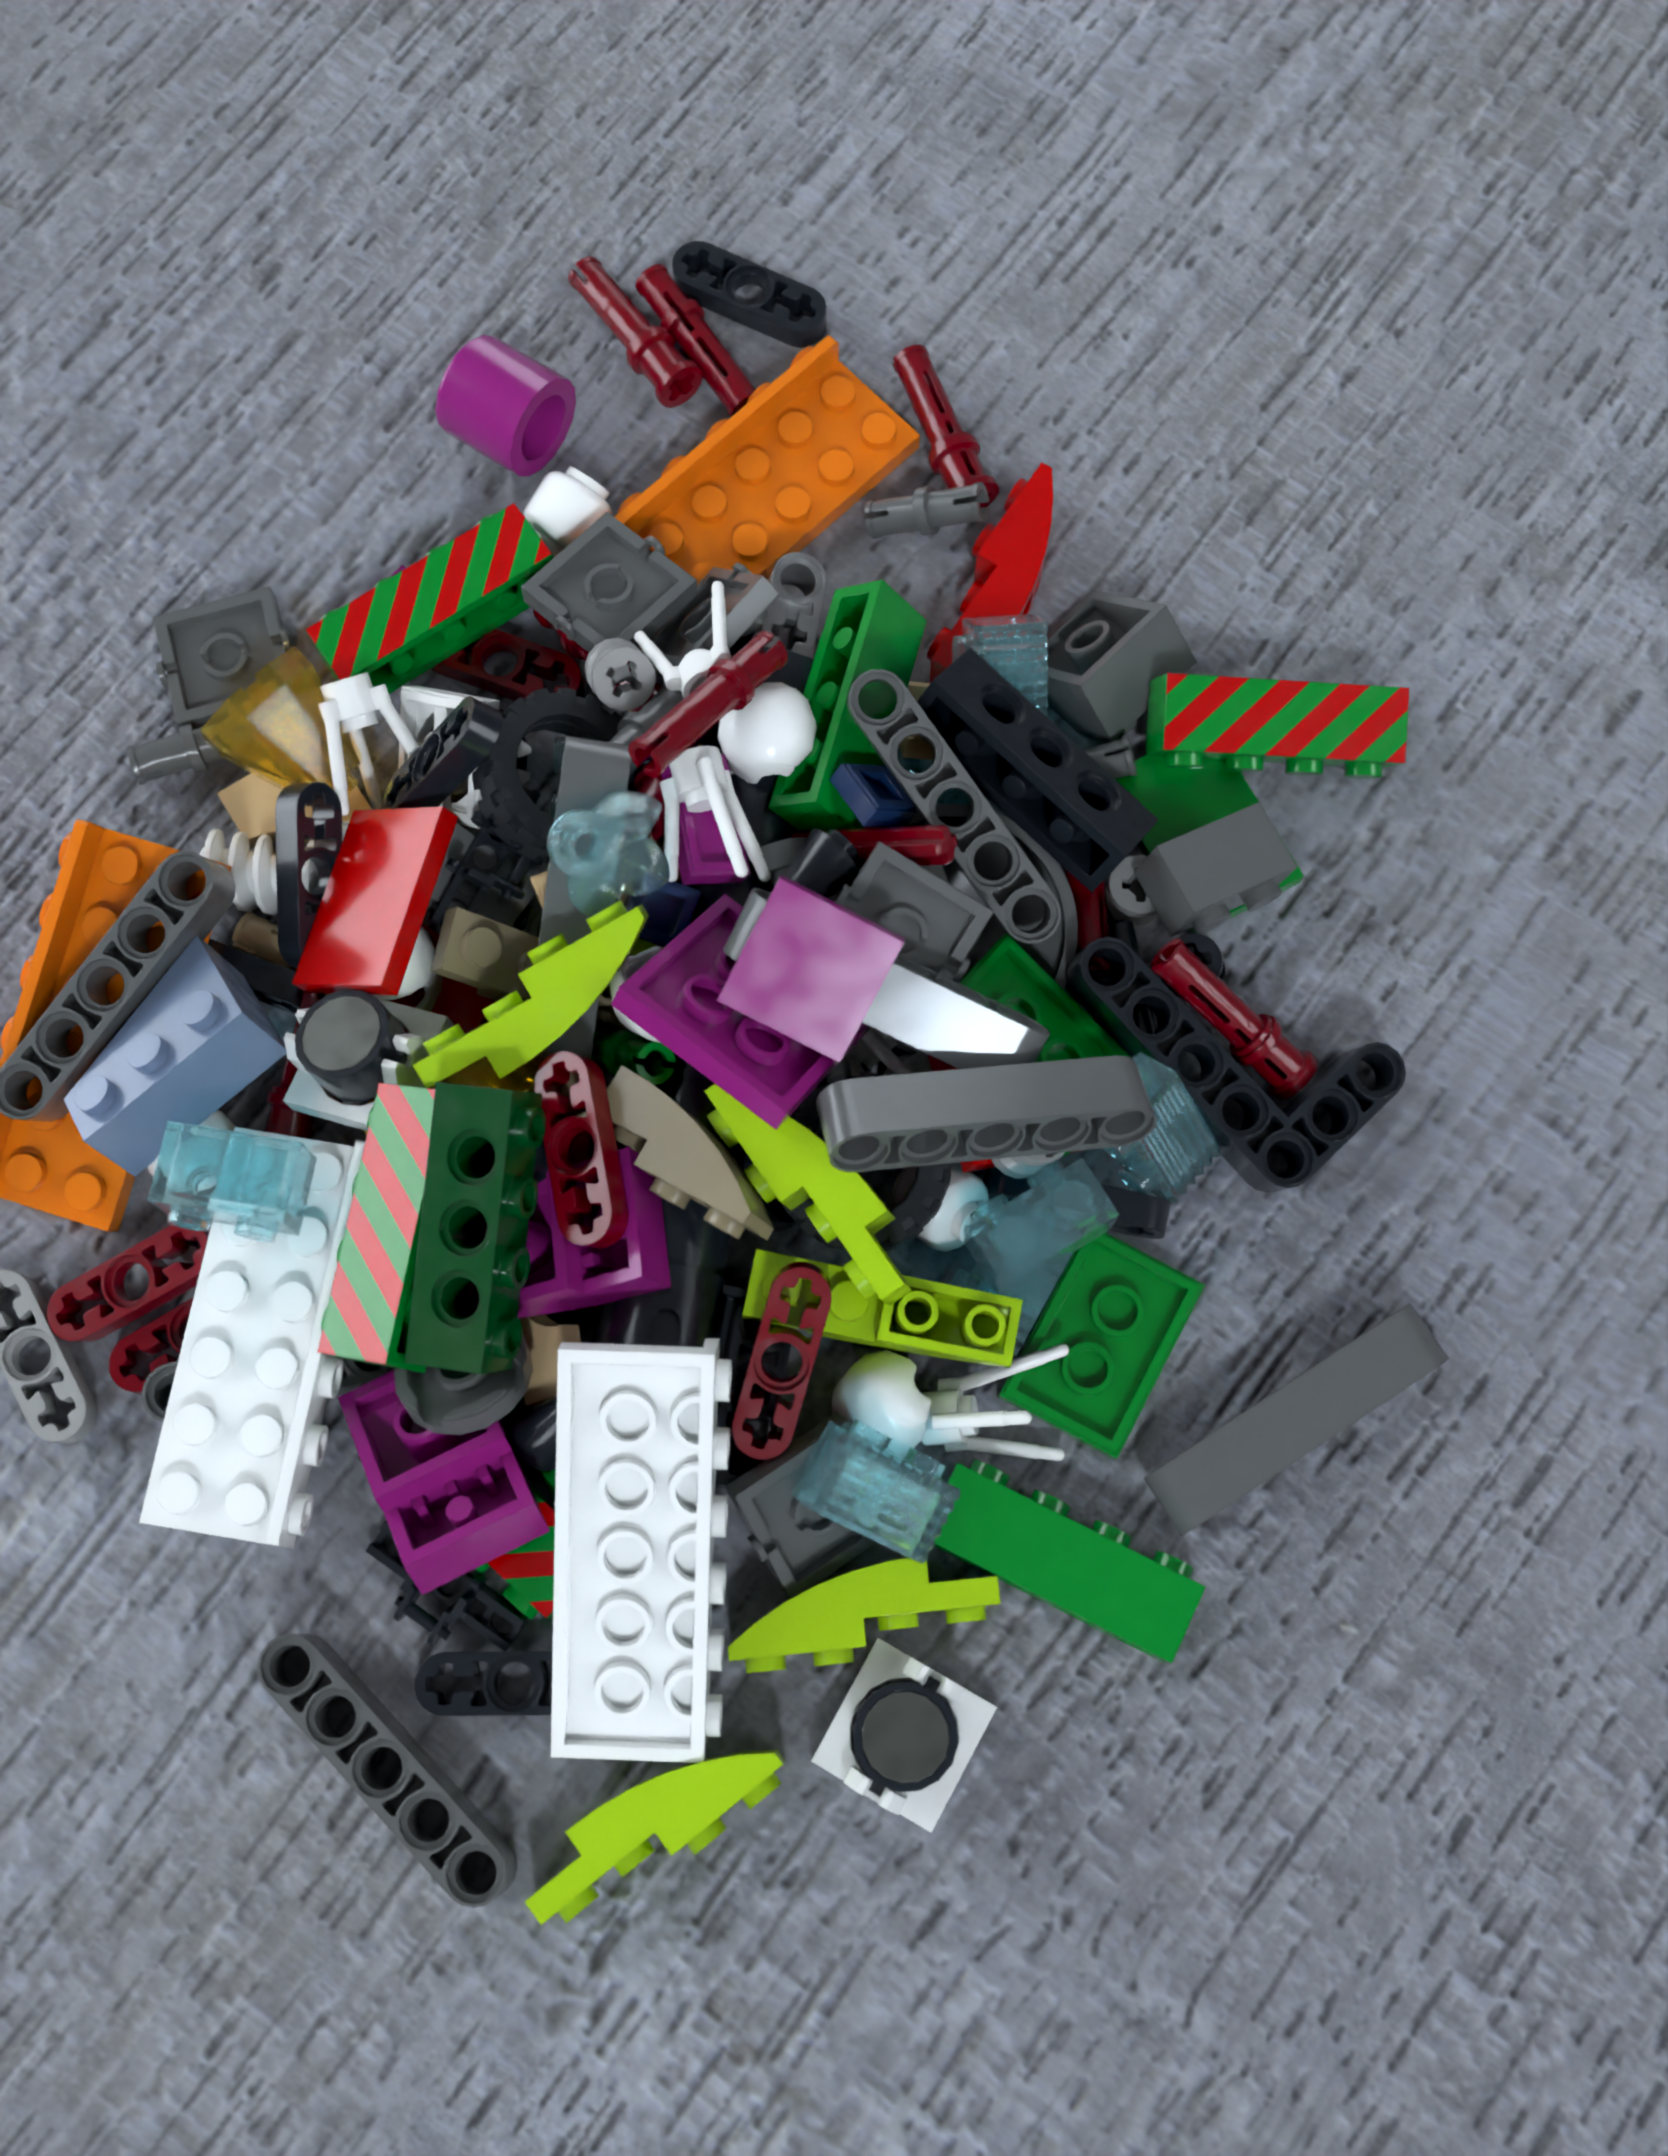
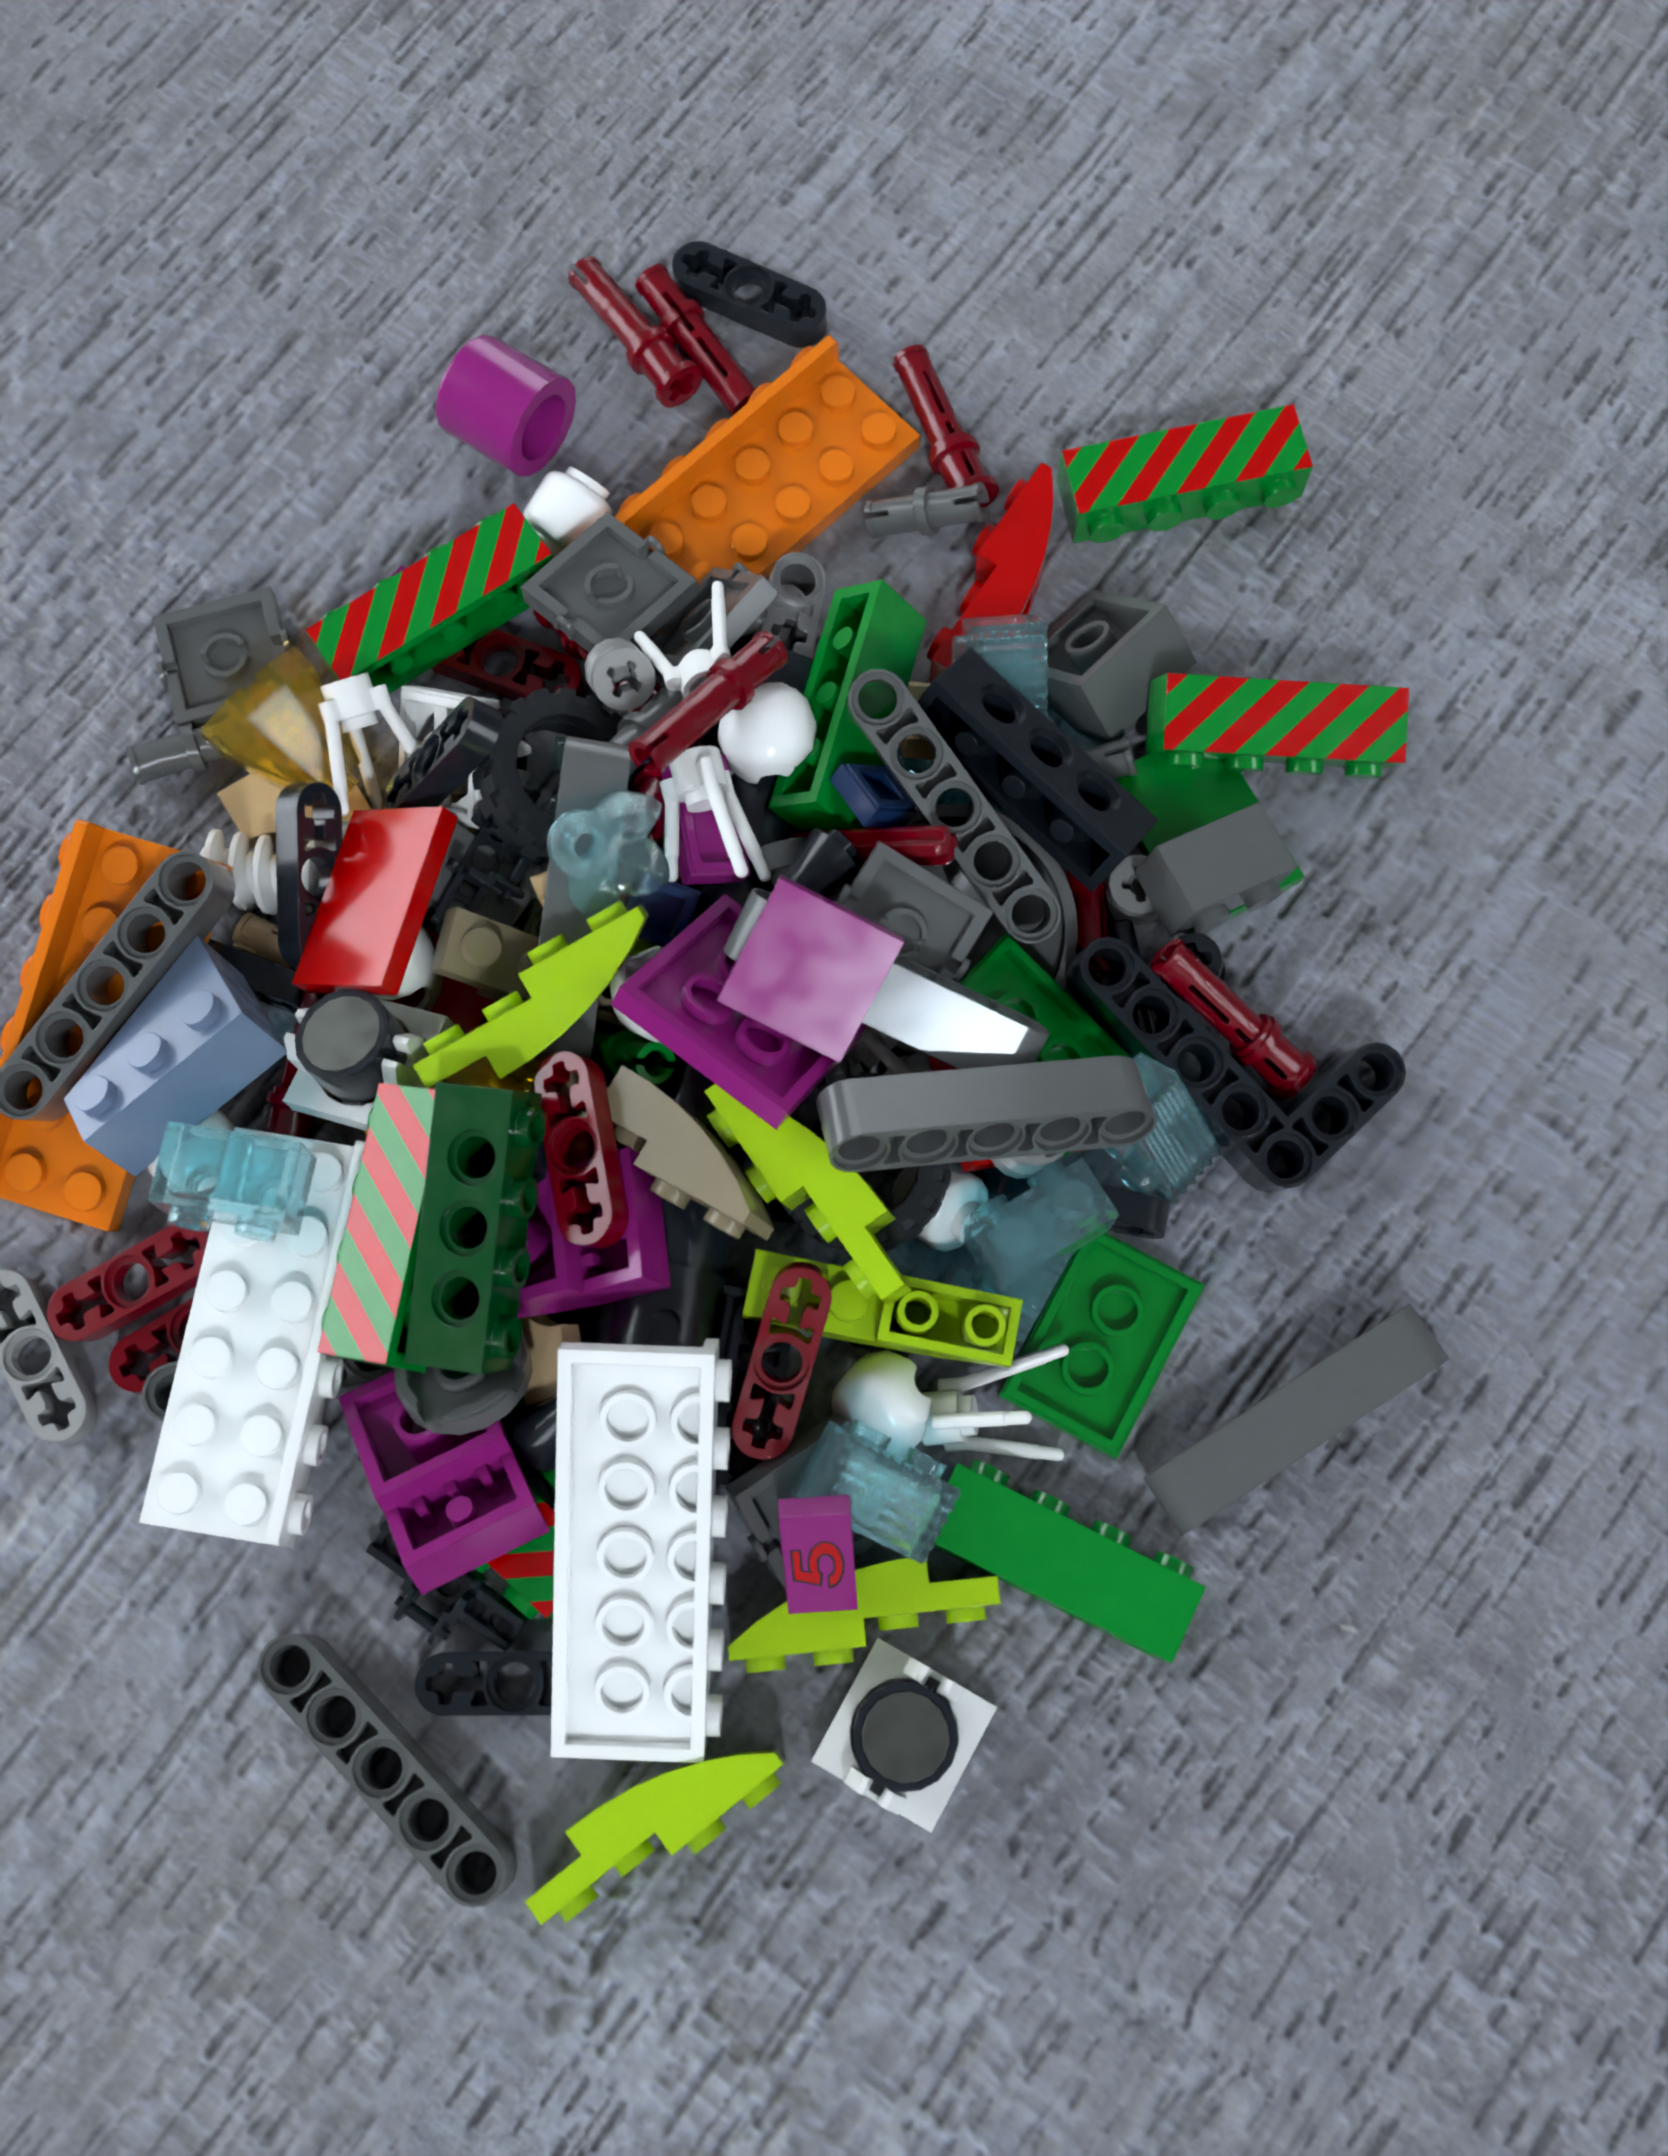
none -> magenta tile [778,1495,858,1614]
none -> green brick [1056,404,1313,543]

